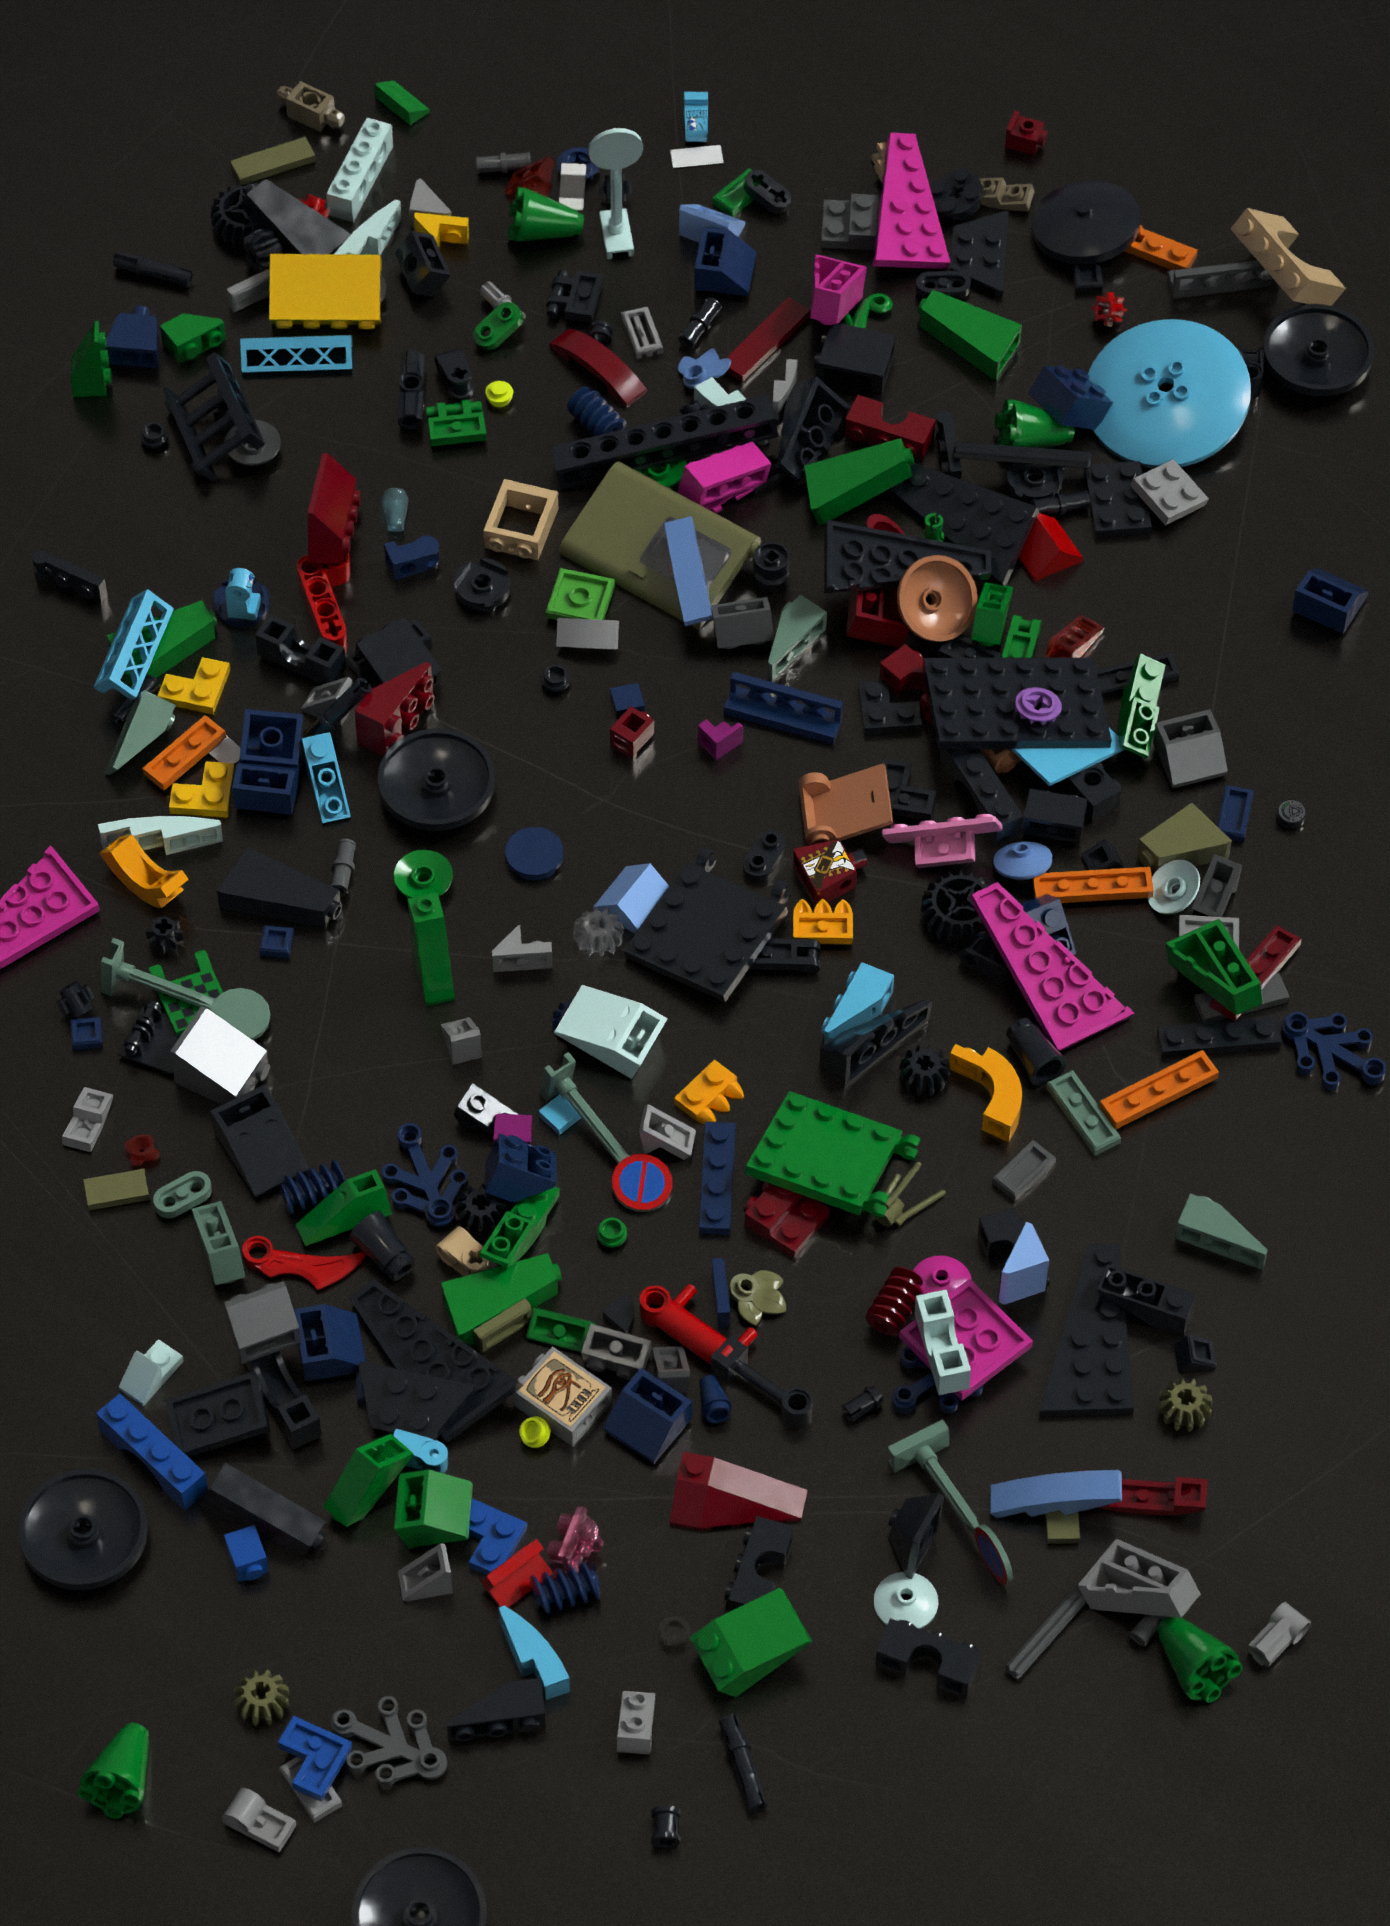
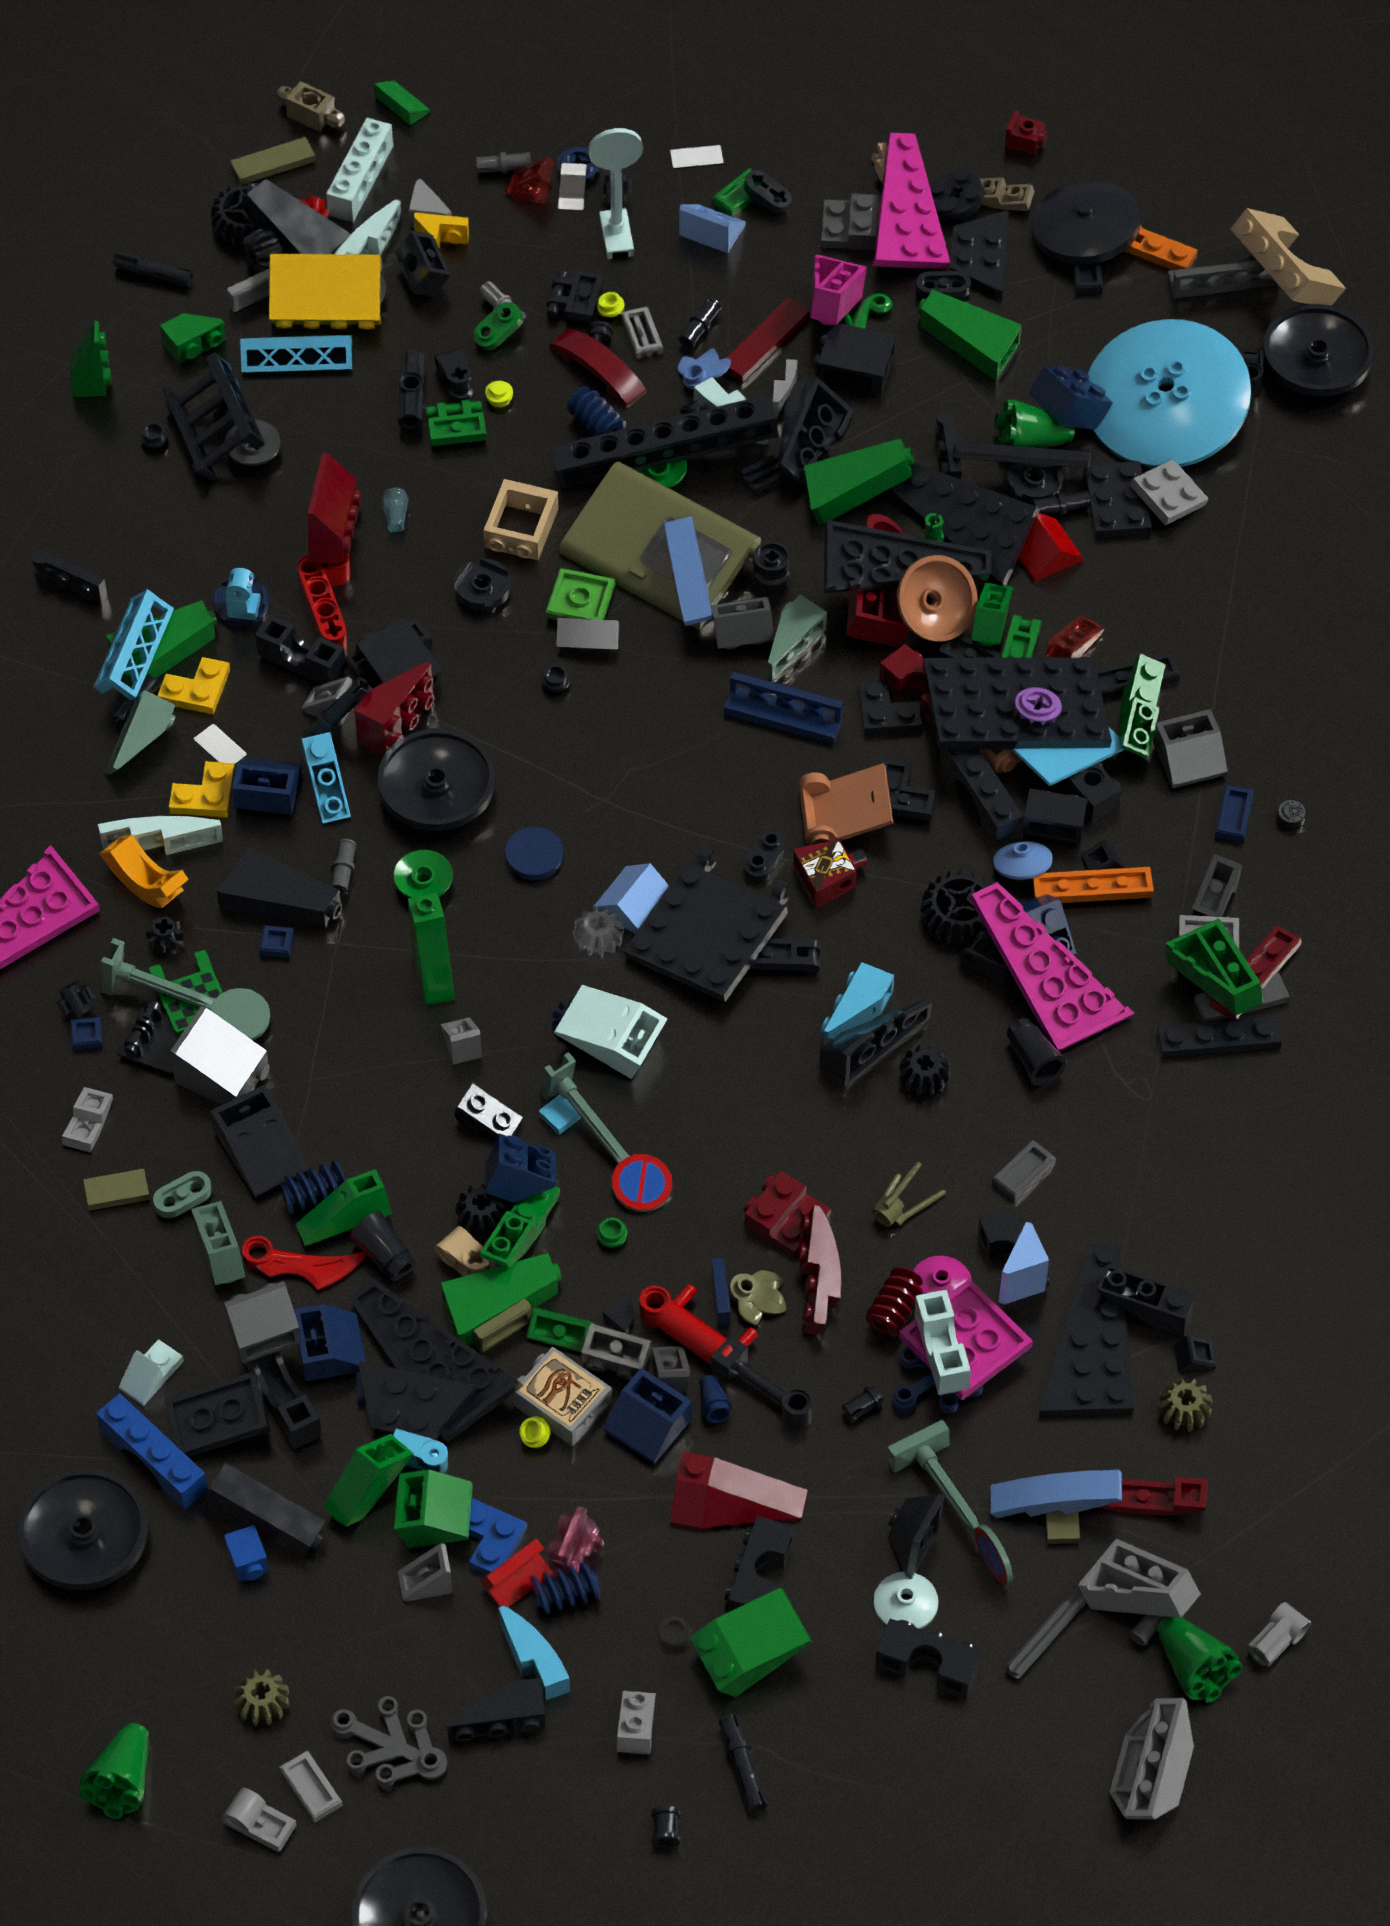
dark blue torso [105,305,159,368] -> none
clear red plate [125,1134,160,1166] -> none
orange plate [142,715,226,791] -> none
dark blue slope [239,709,303,768] -> none
blue plate [278,1715,352,1802] -> none
dark blue plant [382,1123,469,1227] -> none
dark blue leg [384,536,440,581] -> none
light grey slope [492,925,553,972] -> none
magenta panel [493,1113,532,1145] -> none
green cone [507,187,584,242] -> none
dark blue tile [610,683,645,717] -> none
dark red brick [610,706,654,759] -> none
light grey slope [639,1104,696,1160] -> none
light orange plate [674,1059,744,1125] -> none
dark pink wedge [677,441,772,513] -> none
medium azure leg [684,92,708,142] -> none
dark blue slope [694,227,756,296] -> none
magenta panel [698,719,743,760] -> none
dark blue plate [699,1122,736,1235] -> none
green plate [745,1091,920,1217] -> none
light orange plate [793,899,853,944] -> none
dark red arch [845,395,936,461] -> none
bright pink bracket [882,814,1002,868] -> none
light orange arch [949,1044,1022,1142] -> none
sand green tile [1047,1070,1121,1156] -> none
red gear [1091,292,1127,327] -> none
orange plate [1099,1050,1219,1129] -> none
olive slope [1137,803,1232,872] -> none
light aqua dish [1148,860,1200,915] -> none
sand green slope [1175,1193,1268,1270] -> none
dark blue plant [1281,1012,1387,1090] -> none
dark blue slope [1292,568,1369,634] -> none
none -> neon yellow plate [597,292,625,317]
none -> slope [796,1205,841,1335]
none -> light grey wedge [1110,1698,1194,1819]

